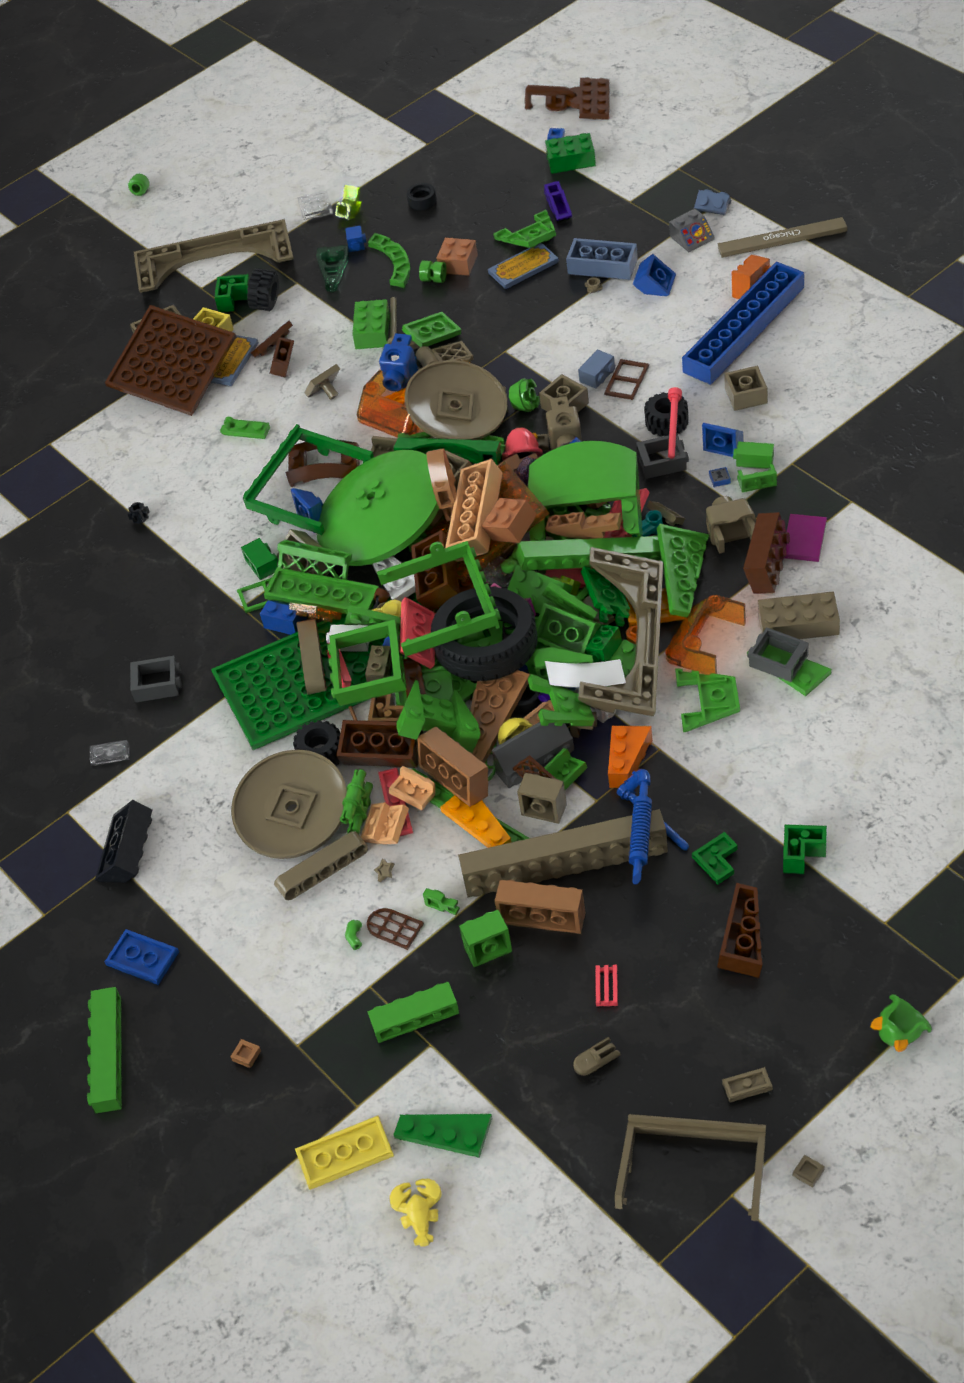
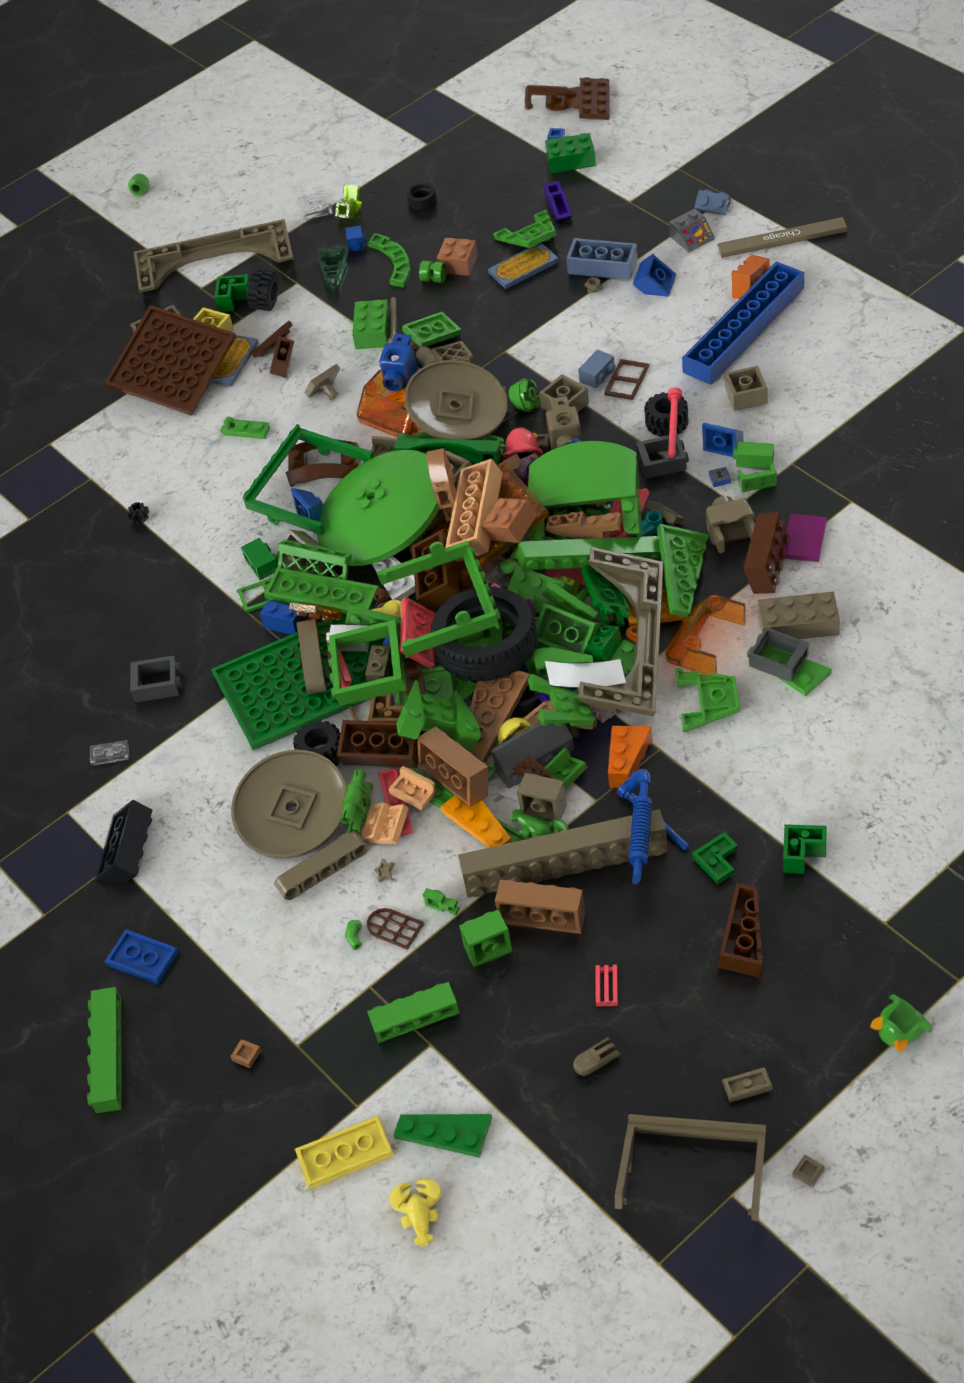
none -> bright green animal [510,809,569,839]

